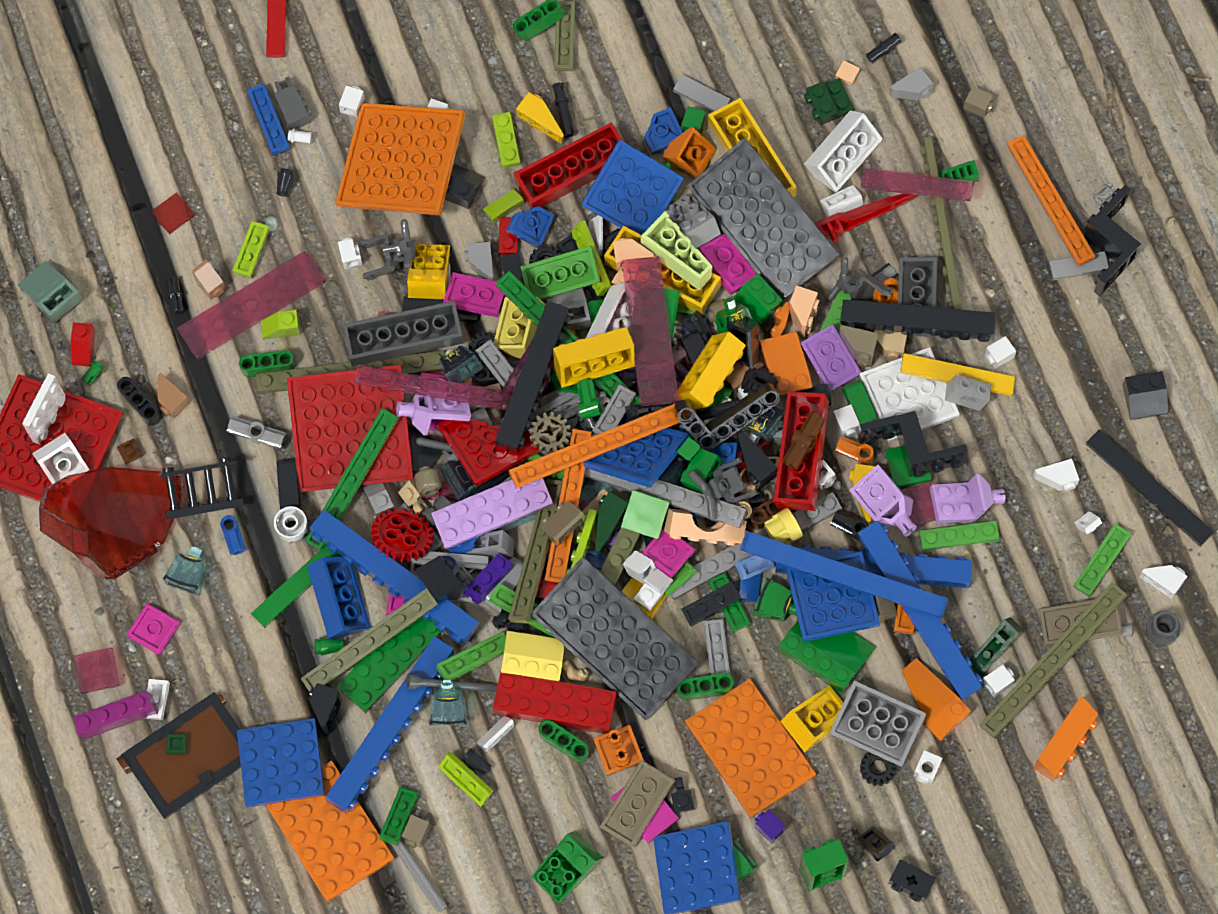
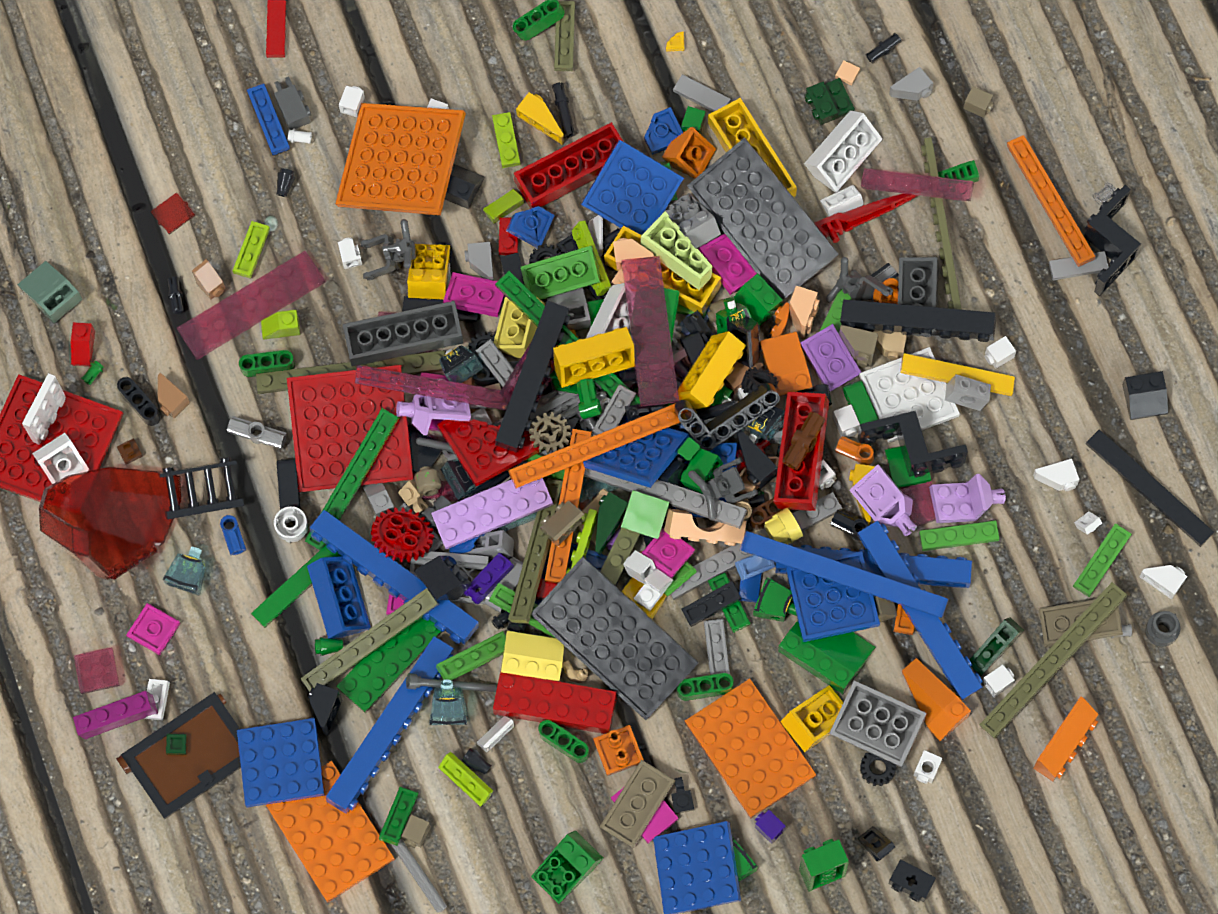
none -> yellow tile [666,31,684,52]

